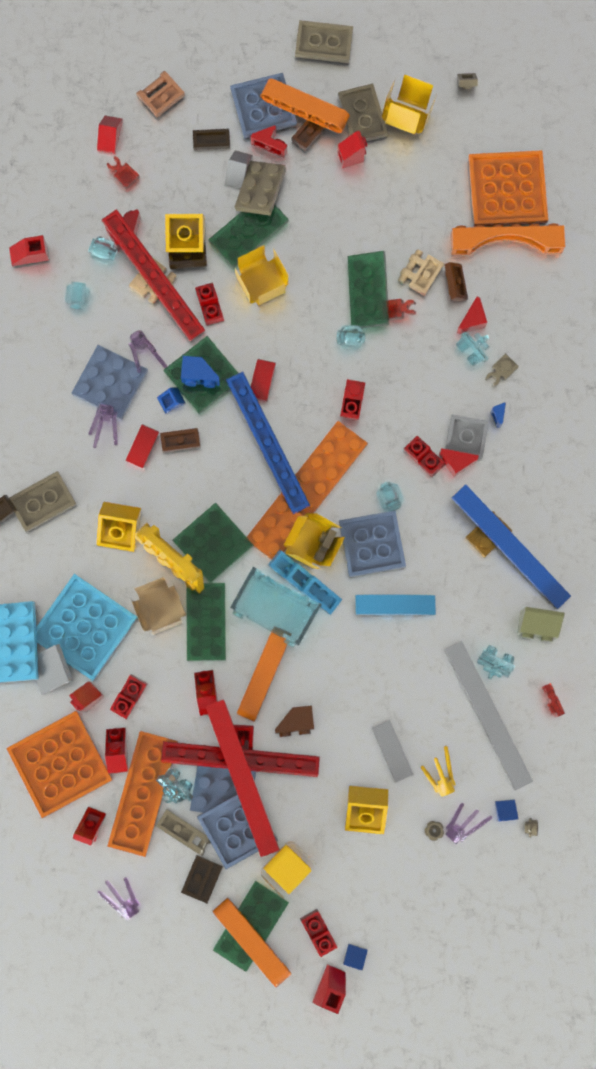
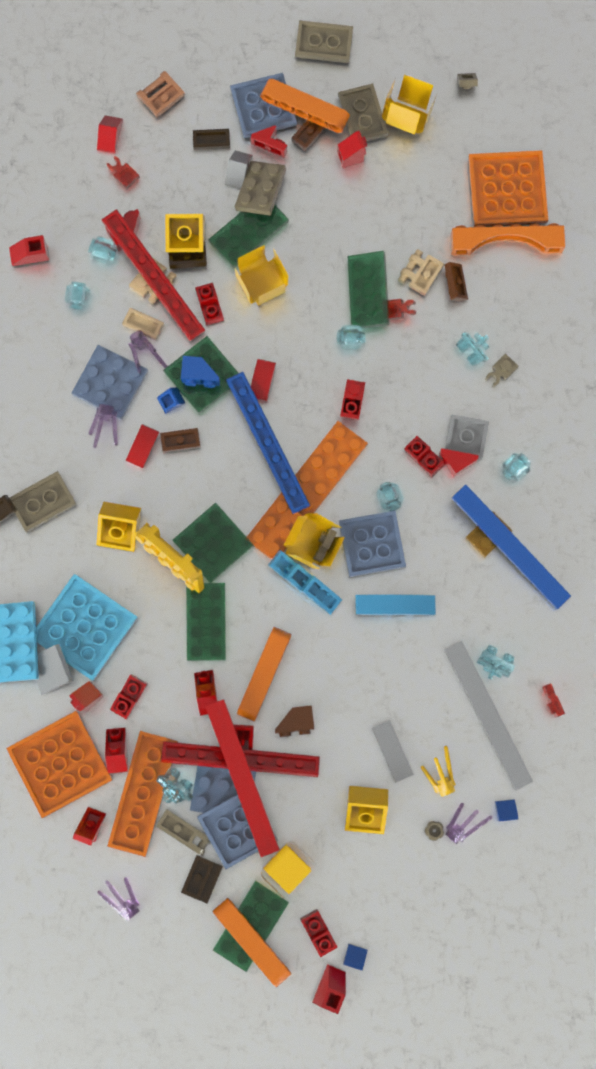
tan piece [130,577,186,635] -> none
clear light blue windscreen [230,567,322,648] -> none
red slope [457,296,487,334] -> none
blue slope [490,402,506,428] -> none
olive slope [517,607,565,642] -> none
dark tan plate [525,818,538,838] -> none
none -> tan tile [122,308,164,340]
none -> clear light blue head [502,453,531,481]

